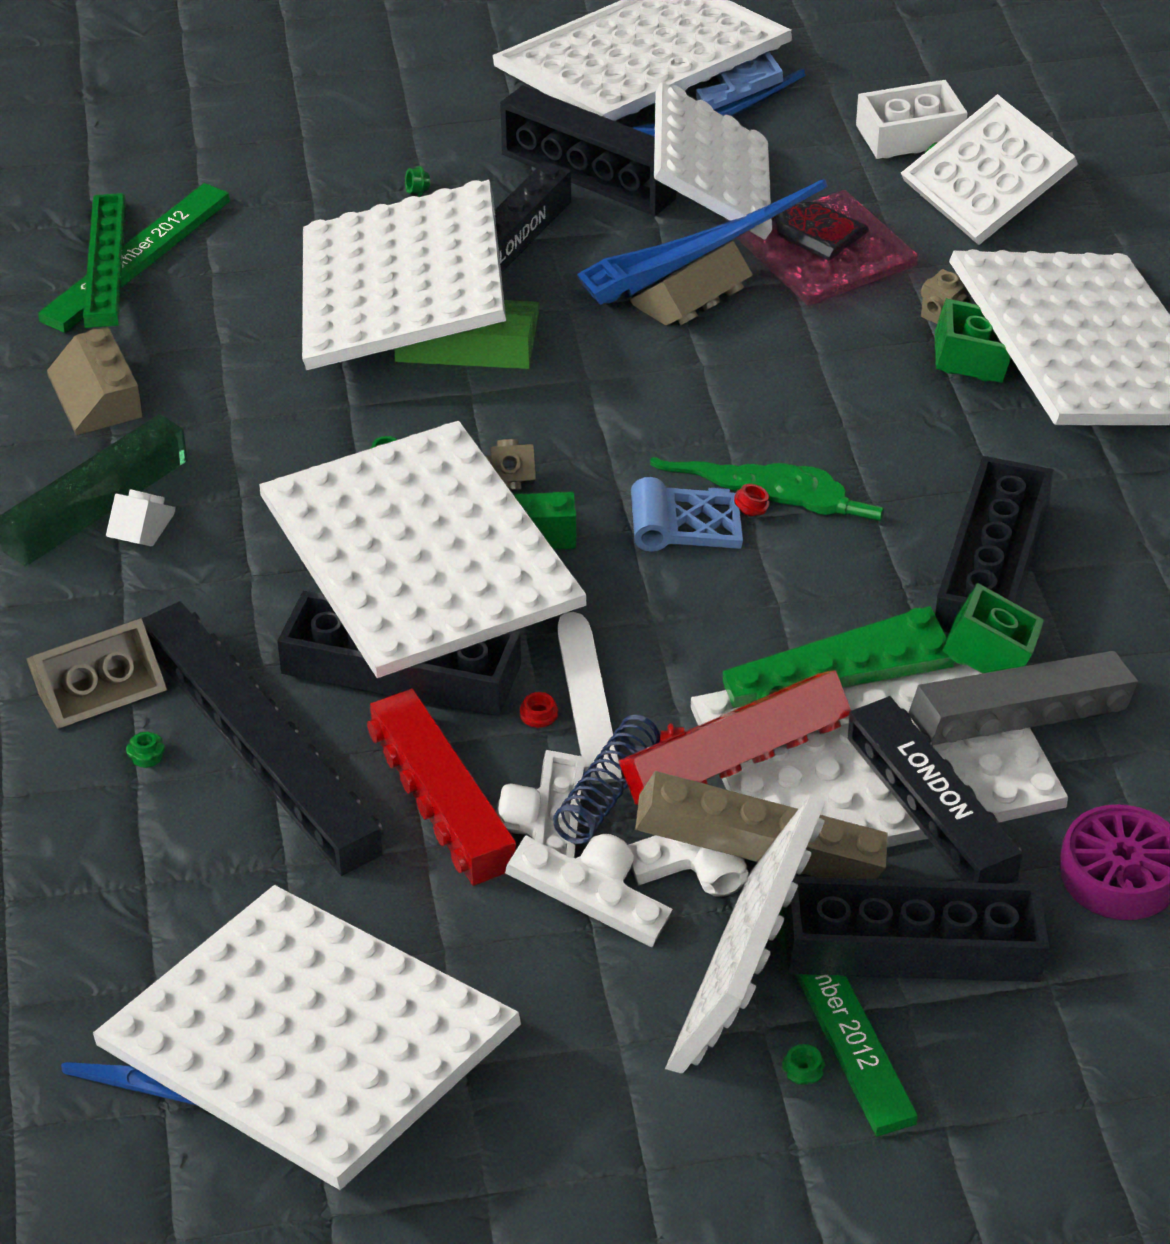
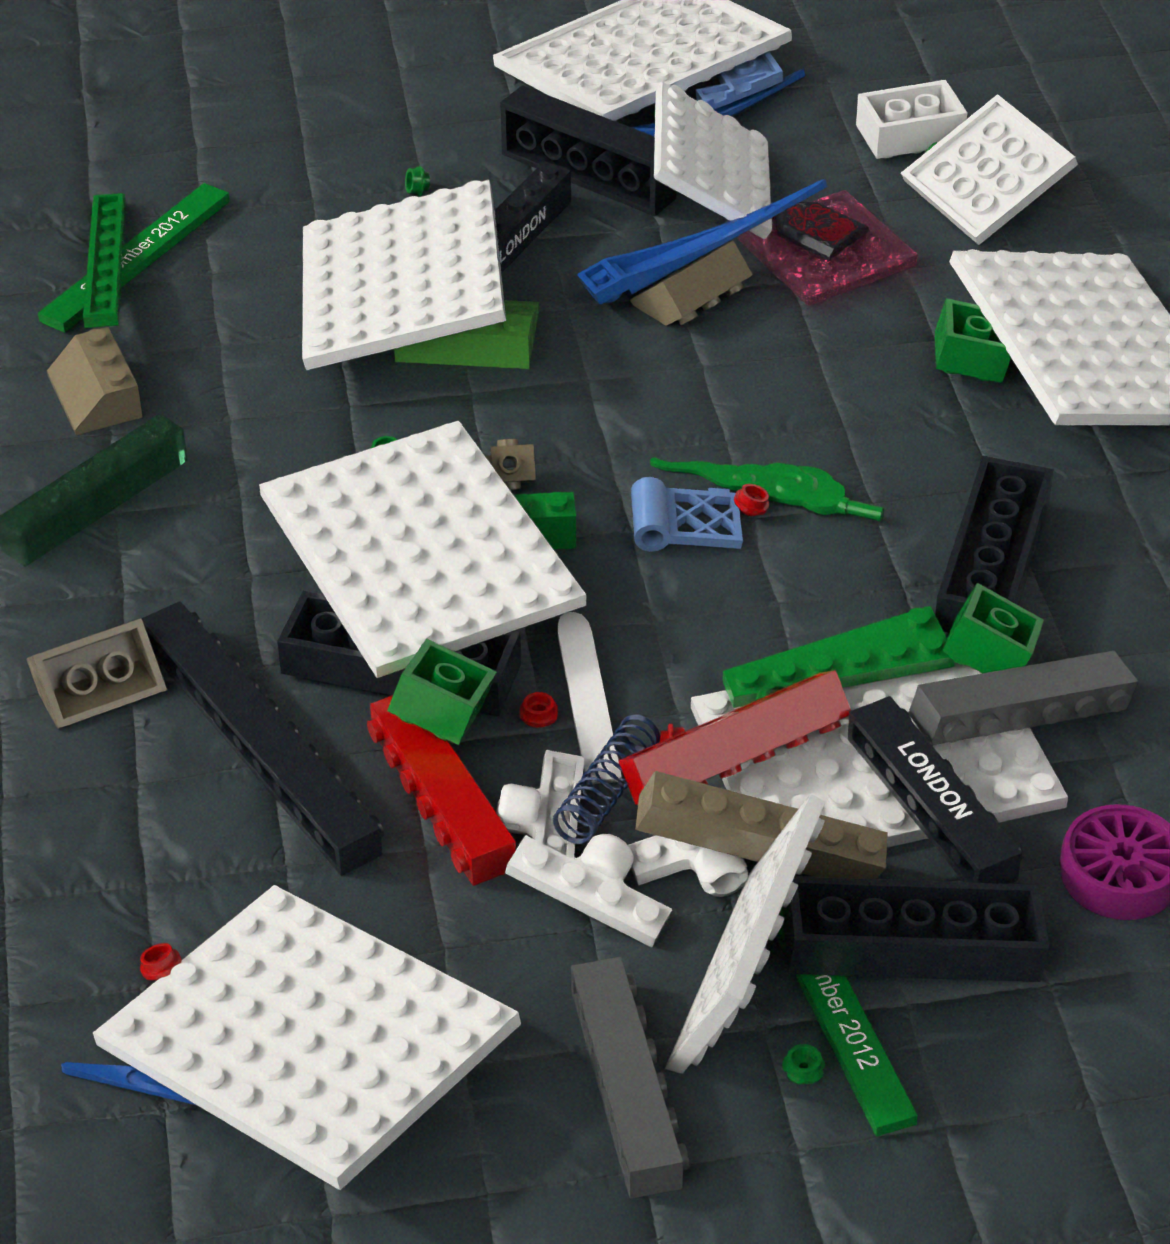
white slope [106,489,176,546] -> none
green plate [126,732,165,768] -> none
dark tan brick [921,269,971,324] -> none
none -> red plate [140,943,182,981]
none -> green brick [387,638,497,745]
none -> dark grey brick [571,957,689,1199]

